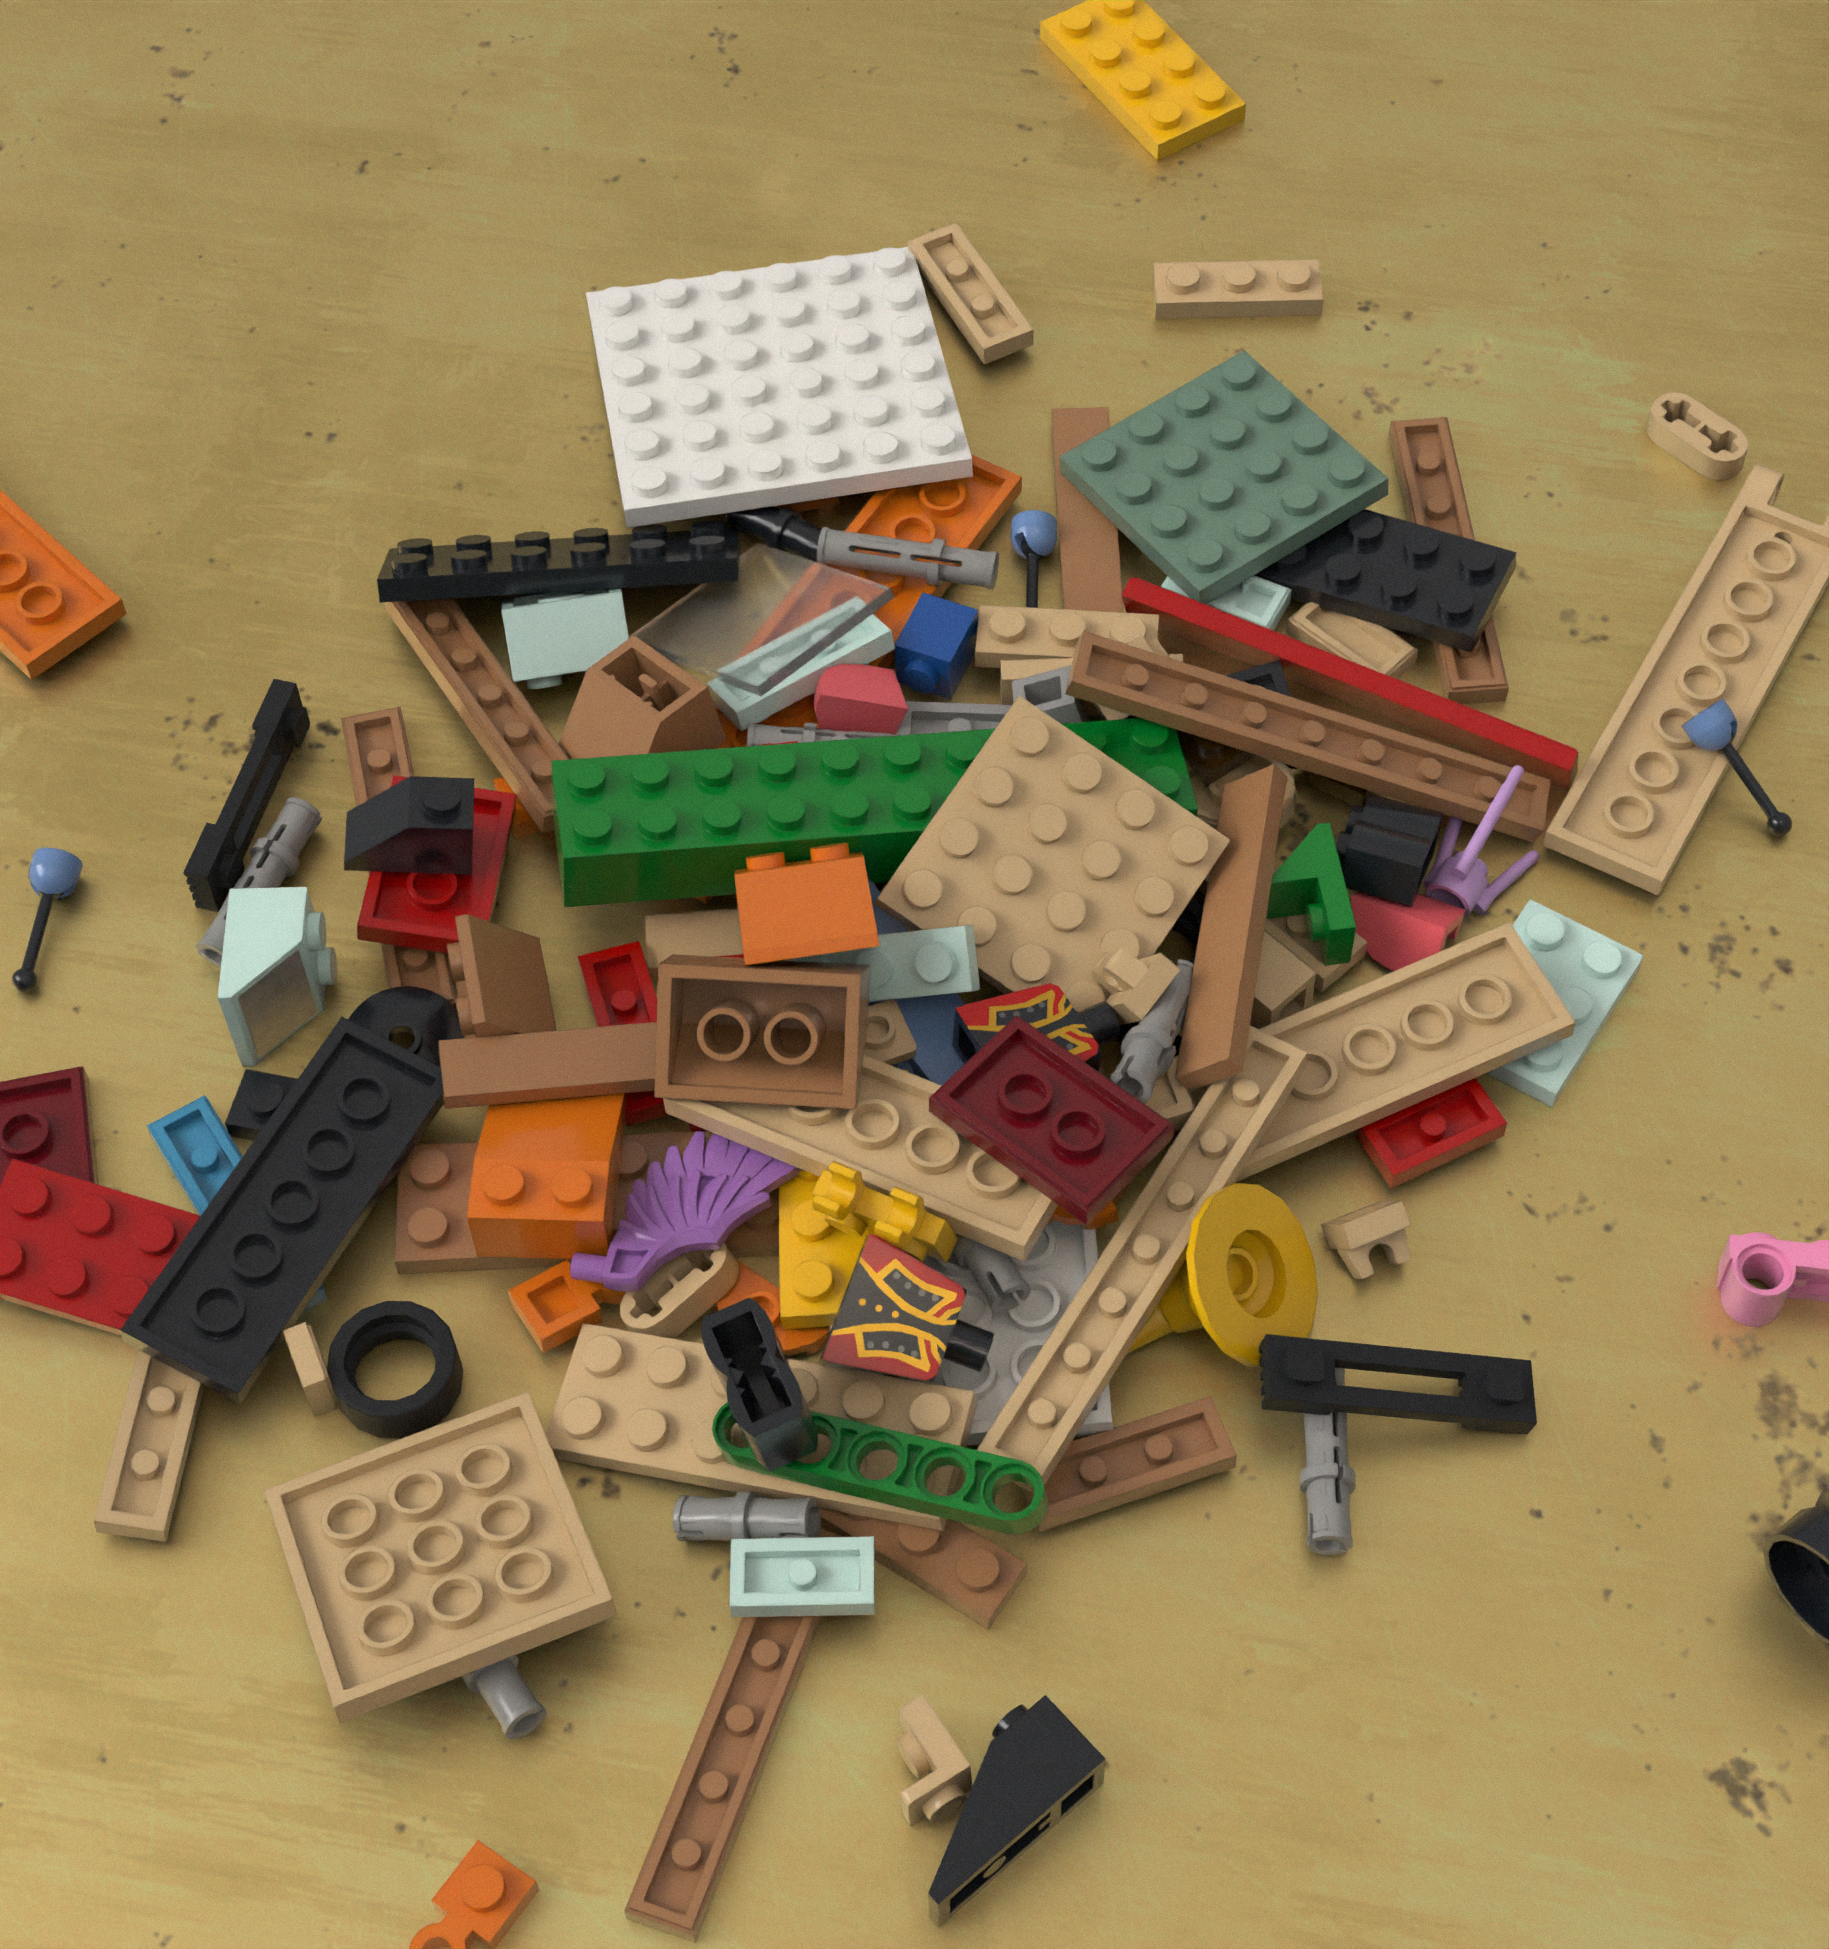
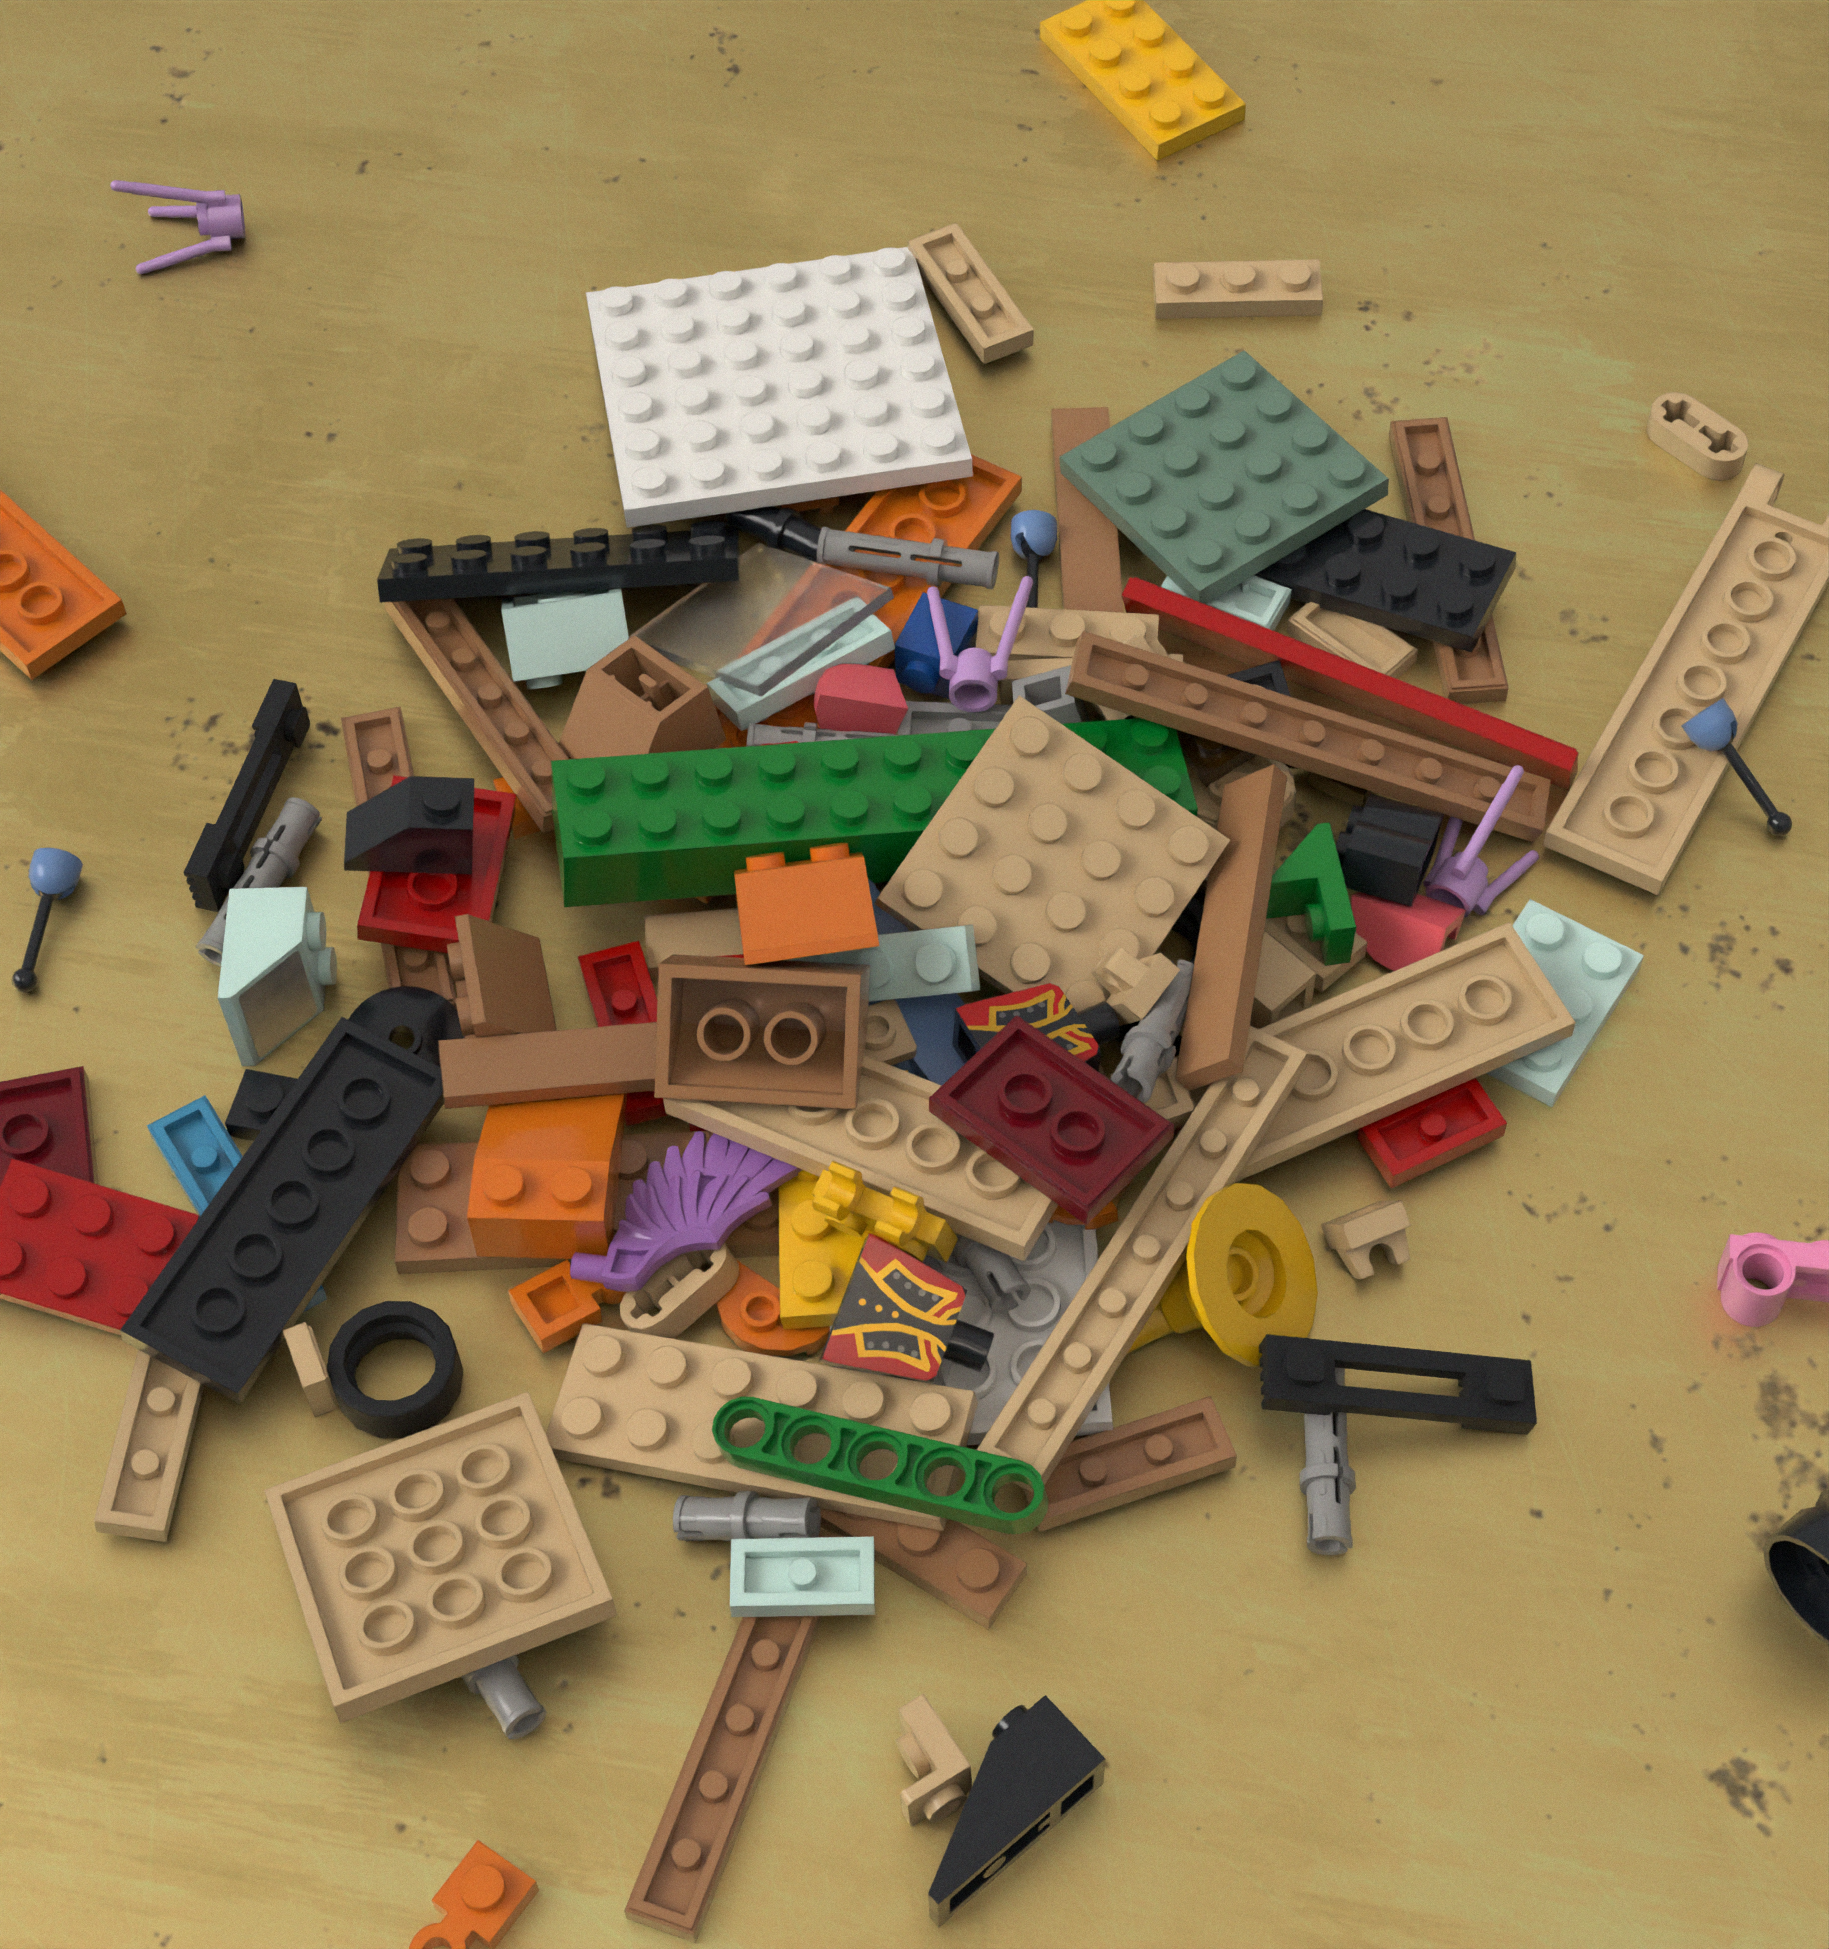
black brick [702,1298,818,1472] -> none
none -> lavender plant [110,180,245,274]
none -> lavender plant [927,576,1033,712]

